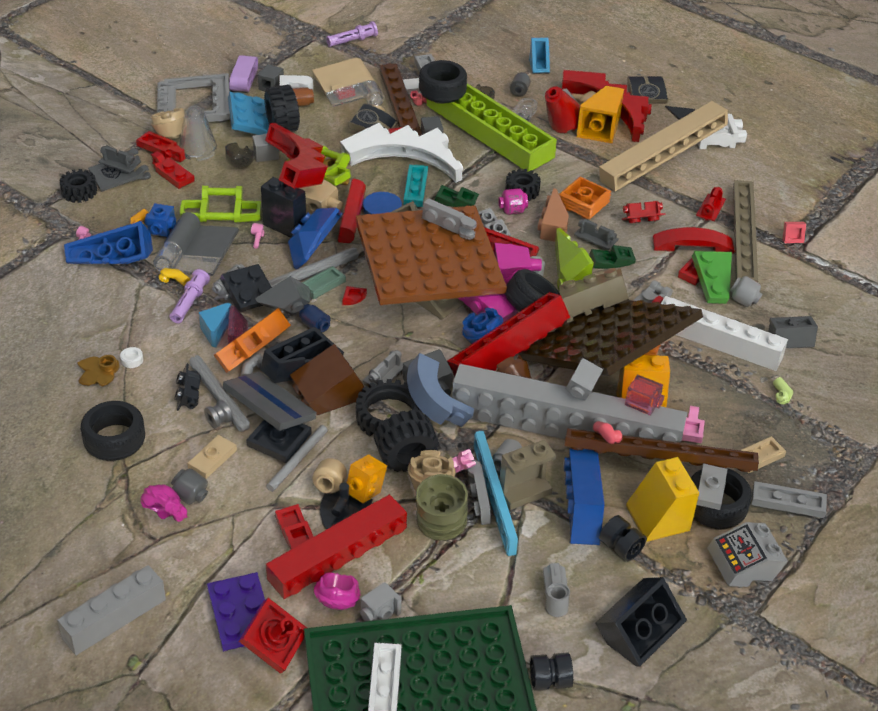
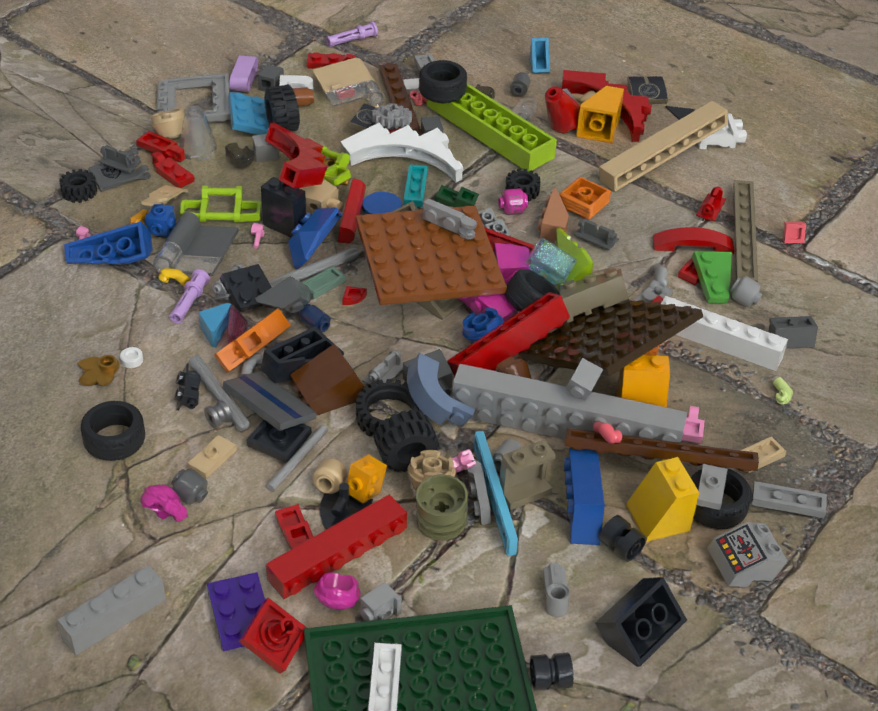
dark green slope [589,245,636,269] -> none
red hinge [622,201,666,223] -> none
clear pink brick [625,374,664,416] -> none
none -> tan piece [141,185,188,206]
none -> red hinge [307,52,356,69]
none -> light grey gear [372,103,412,129]
none -> clear light blue brick [525,238,577,285]
none -> light grey arm [653,263,669,287]

